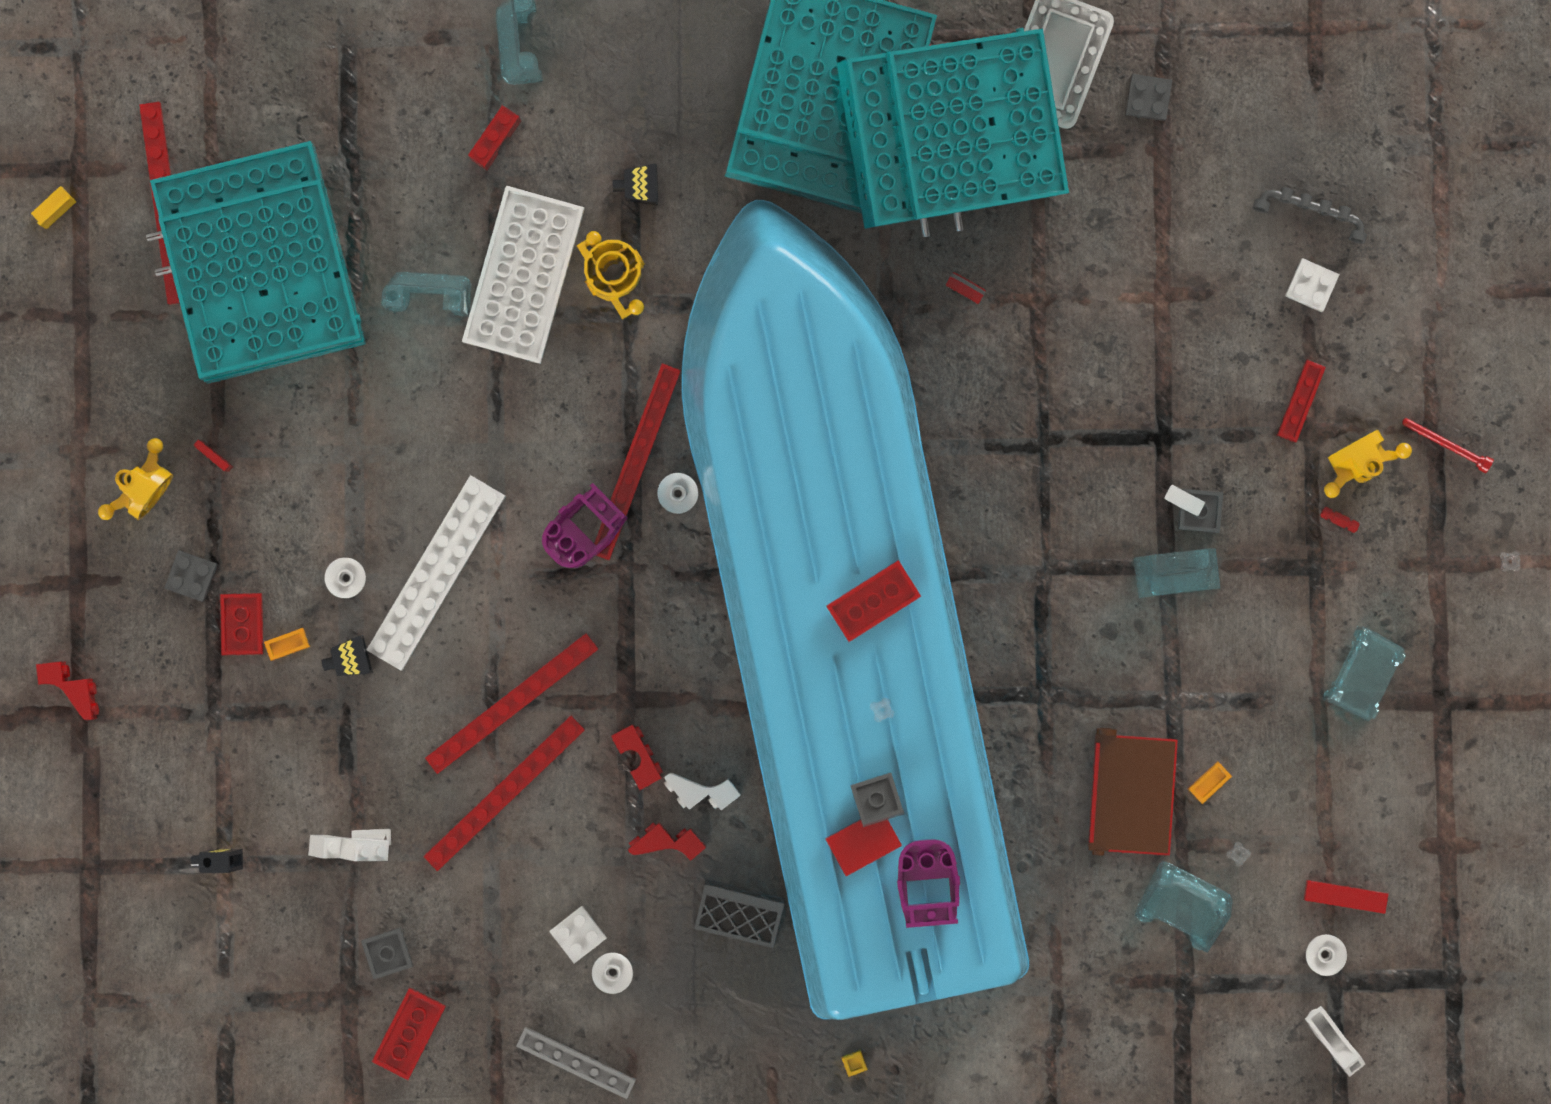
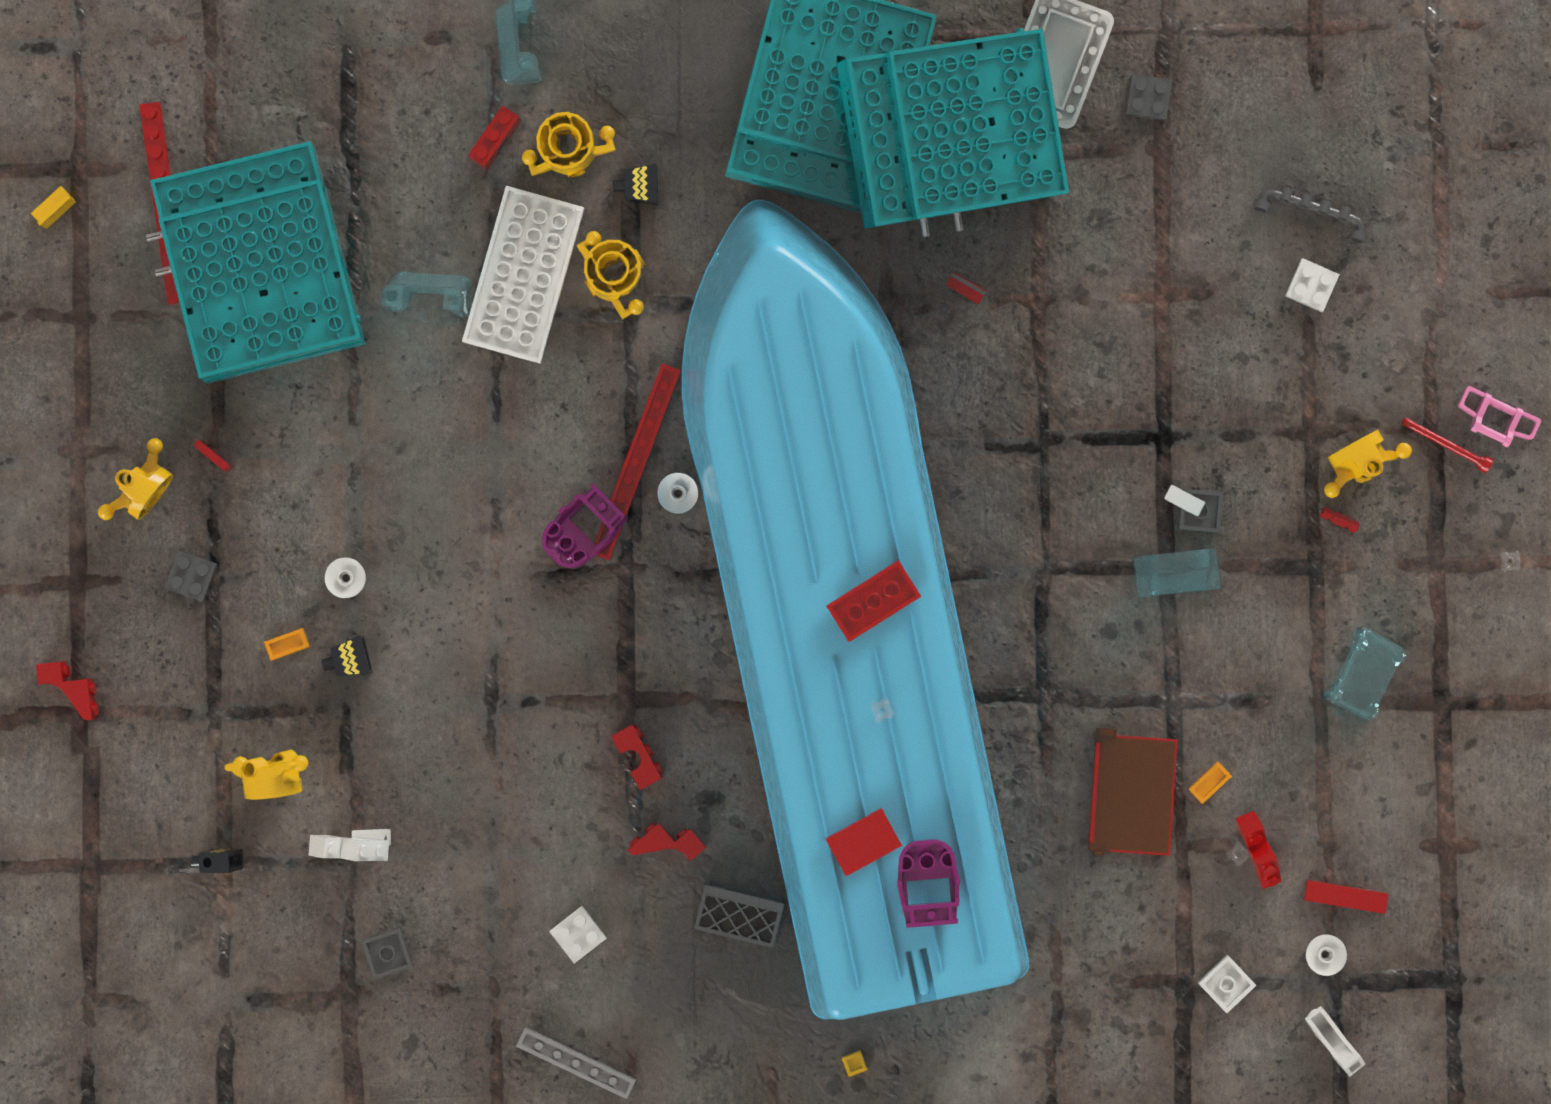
red tile [220,593,263,655] -> none
white plate [367,475,506,671] -> none
red plate [372,988,446,1080] -> none
red plate [423,715,585,871] -> none
red plate [425,633,599,774] -> none
white dish [592,953,633,994] -> none
white arch [664,773,741,810] -> none
dark grey plate [850,773,904,827] -> none
clear light blue windscreen [1134,861,1233,953] -> none
red tile [1276,360,1326,443] -> none
none -> yellow piece [225,750,309,800]
none -> yellow piece [522,112,615,178]
none -> white plate [1197,955,1257,1013]
none -> red arch [1235,811,1282,889]
none -> bright pink bar [1458,386,1541,447]

